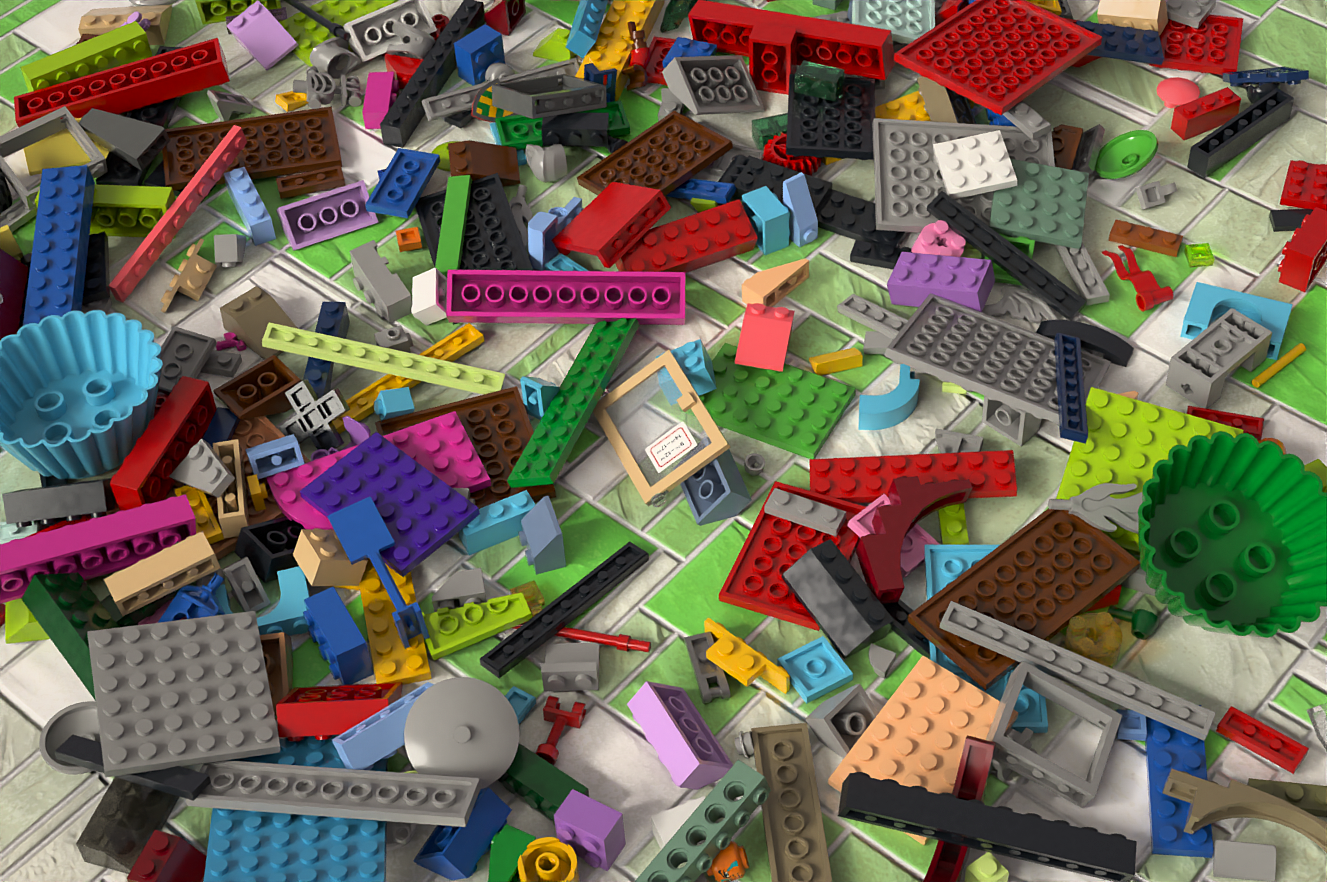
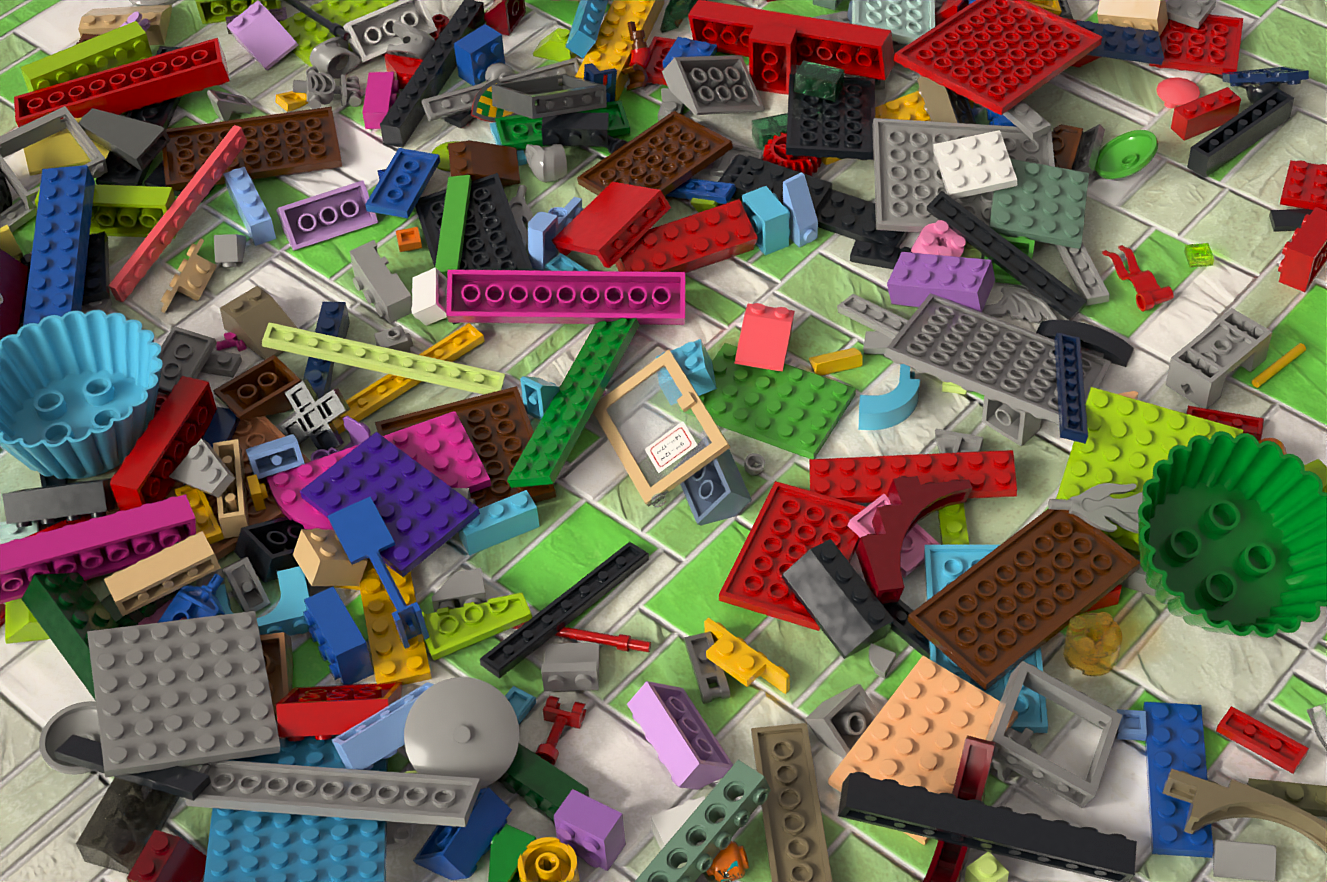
reddish brown plate [276,165,345,199] -> none
medium azure brick [374,387,415,420] -> none
clear yellow plate [510,580,545,617] -> none
sand blue slope [518,496,566,575] -> none
light grey plate [735,731,754,758] -> none
light nougat slope [742,258,809,307] -> none
light grey plate [764,488,846,536] -> none
medium azure plate [777,636,853,704] -> none
light grey plate [939,601,1216,741] -> none
dark green bar [1107,605,1160,640] -> none
dark orange plate [1108,219,1183,257] -> none
light grey plate [1135,181,1177,210] -> none
medium azure arch [1180,282,1293,360] -> none

